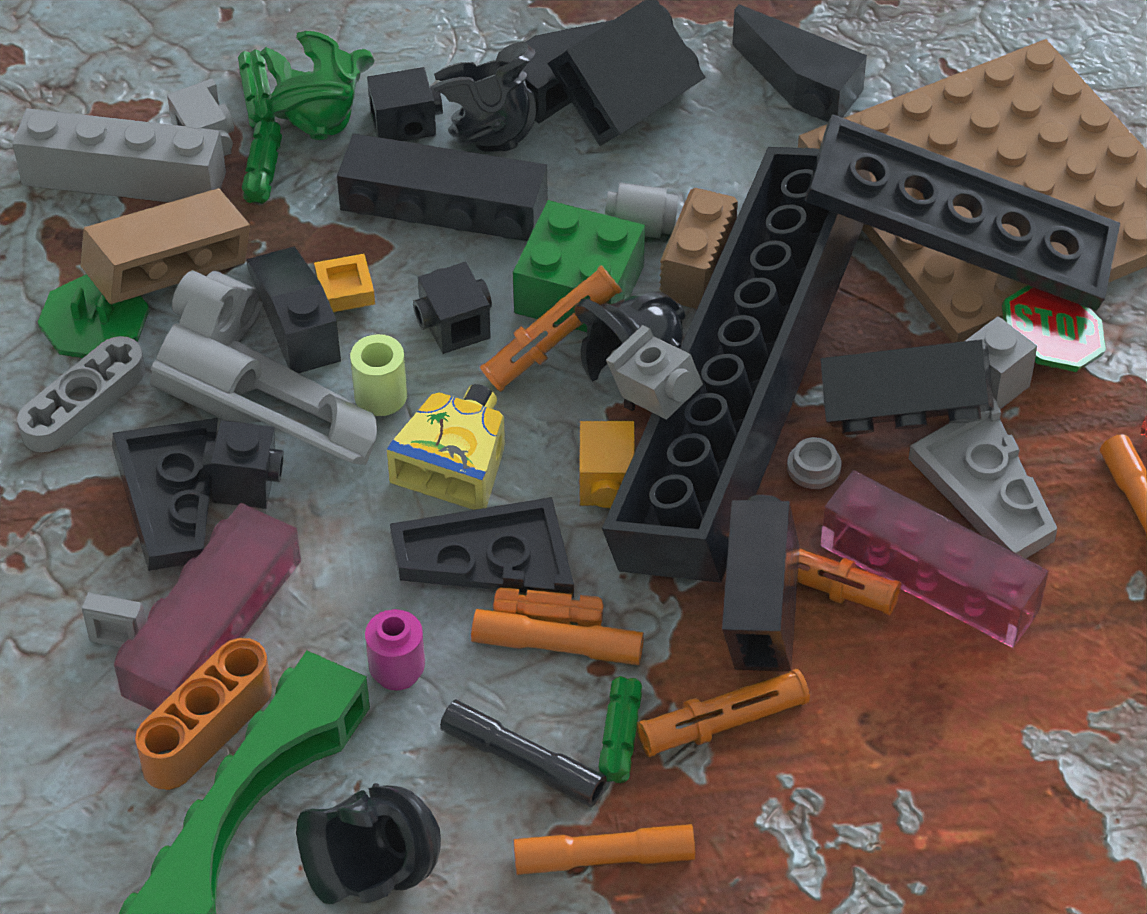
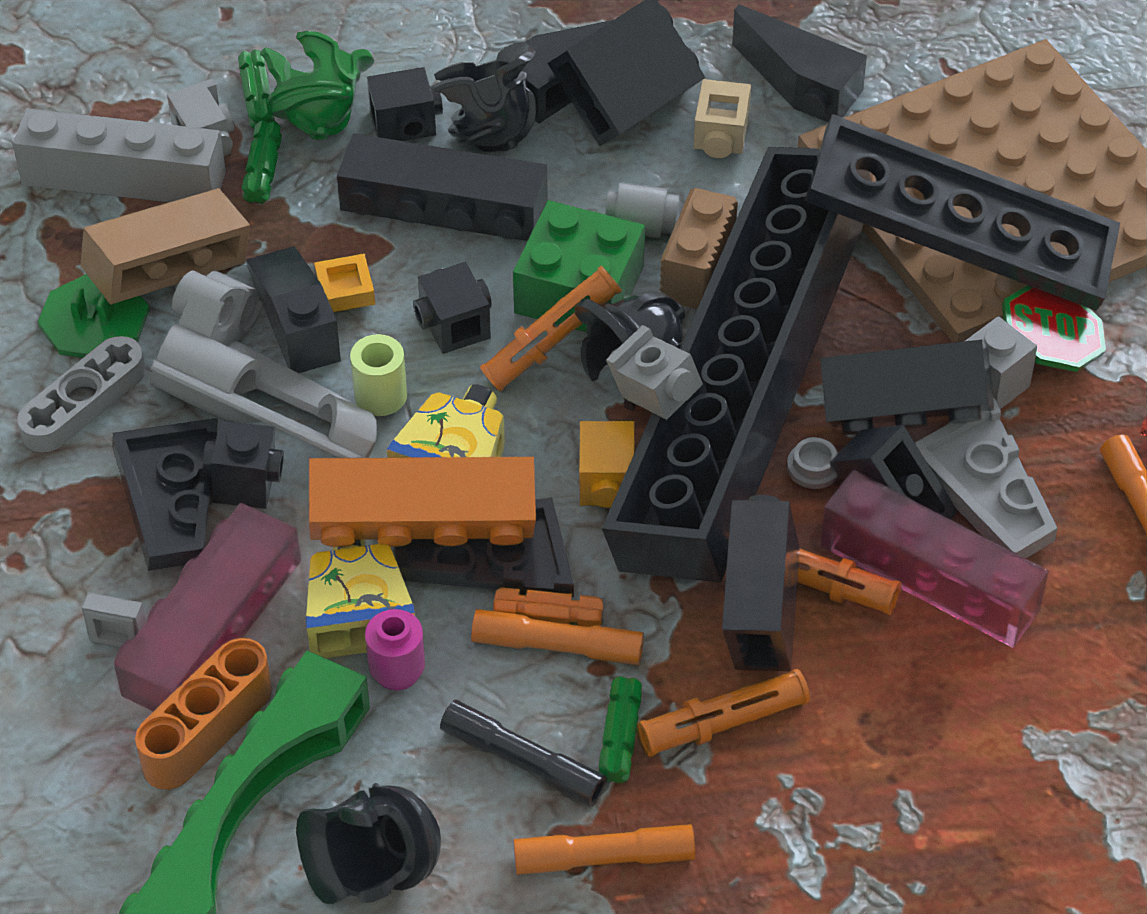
none -> torso [306,540,415,658]
none -> orange brick [309,457,536,547]
none -> tan brick [694,79,751,158]
none -> black slope [829,425,958,546]

